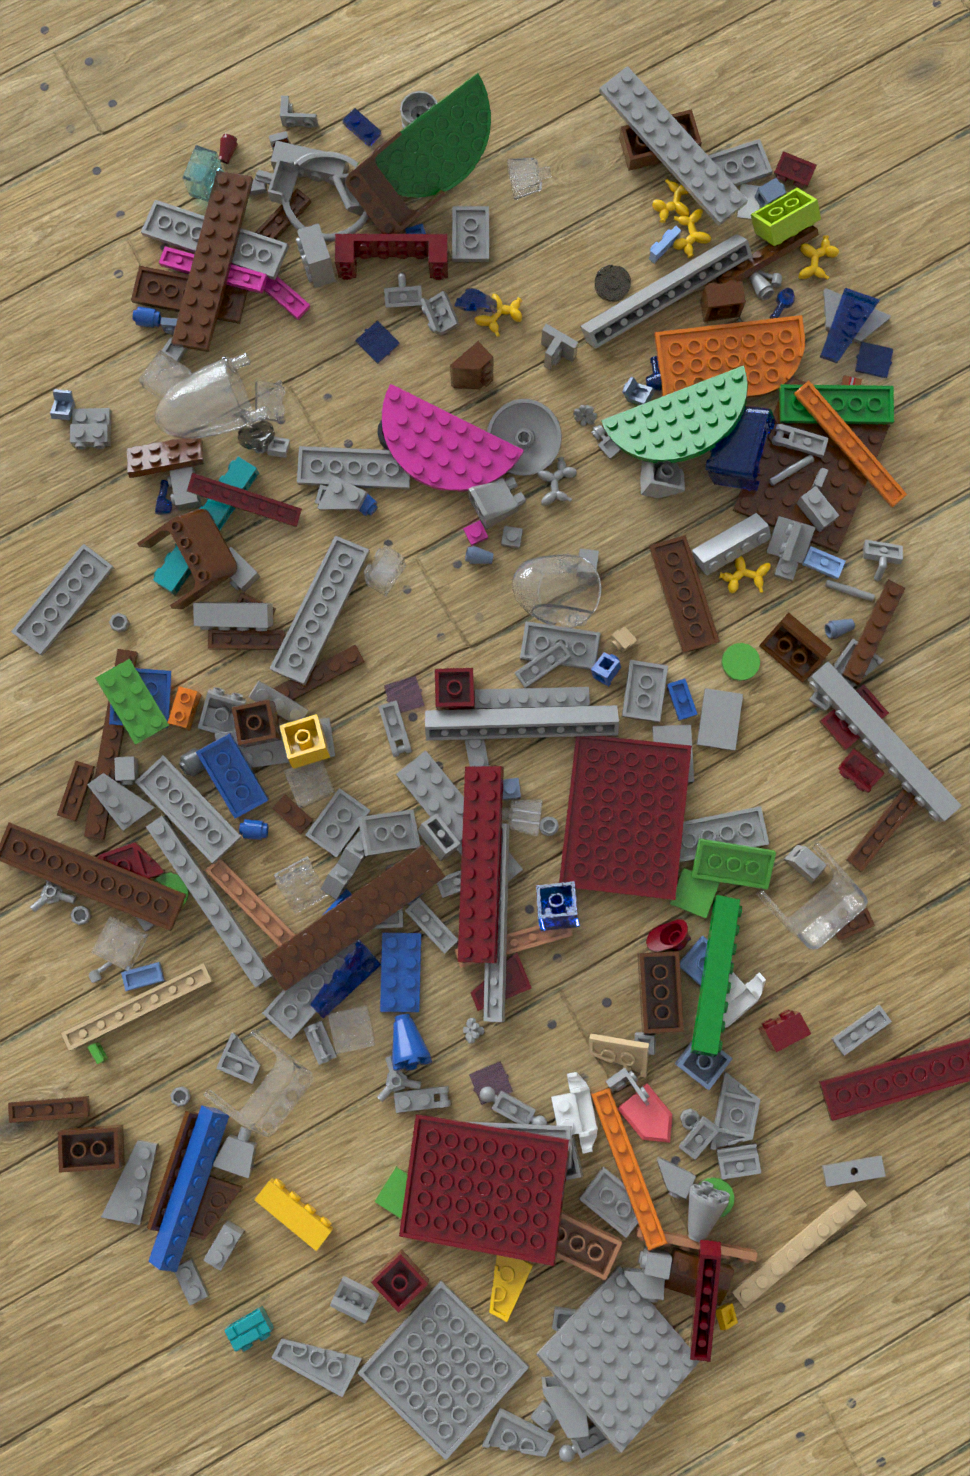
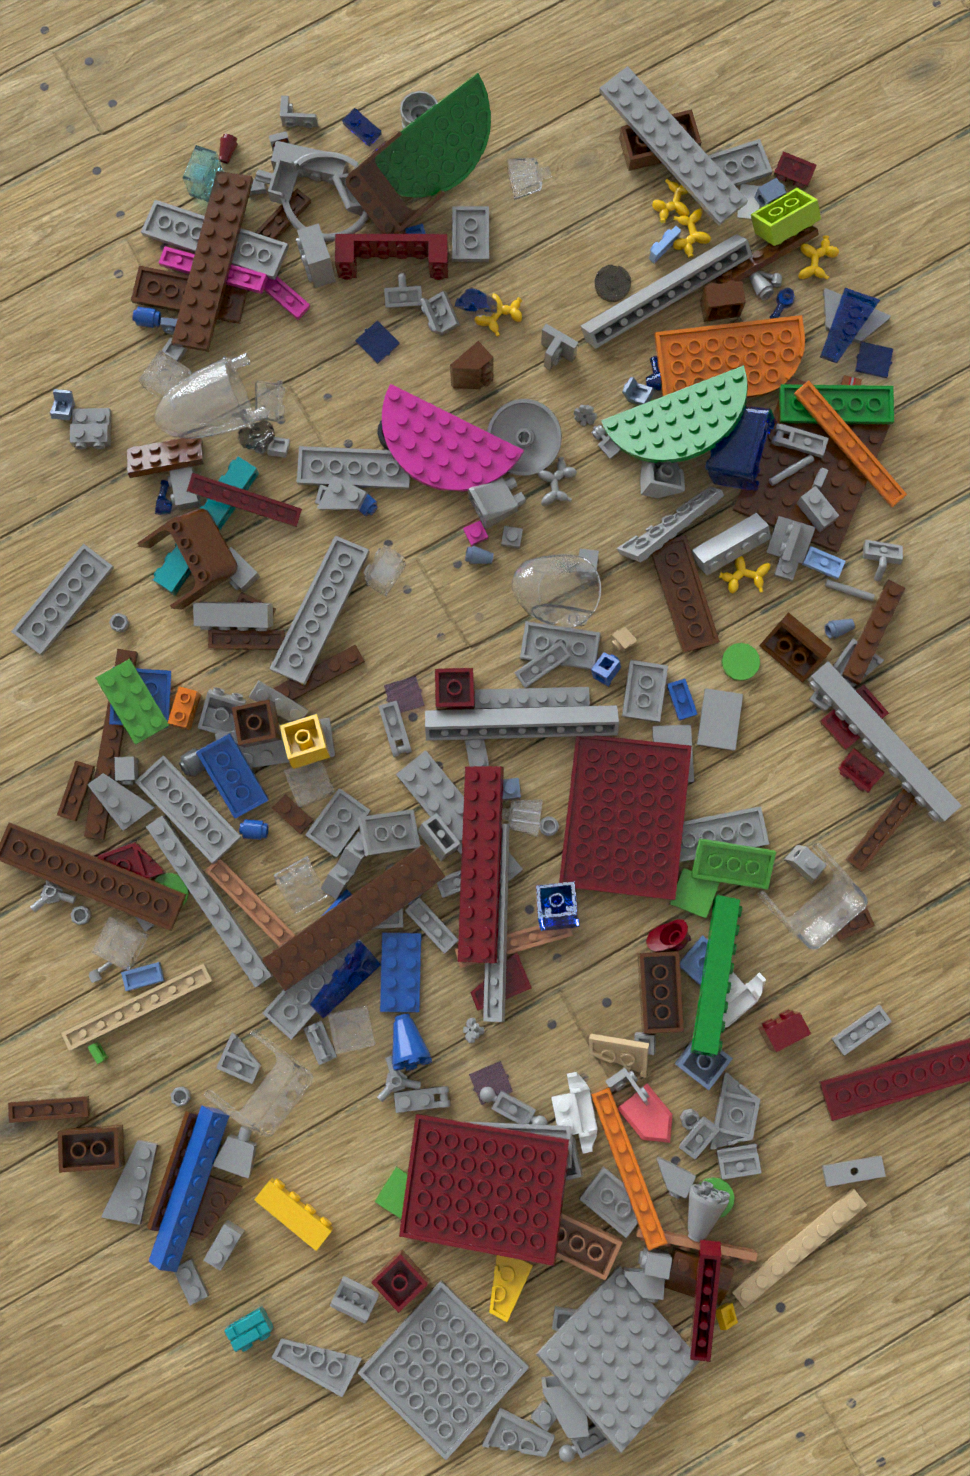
none -> light grey wing [617,486,724,562]

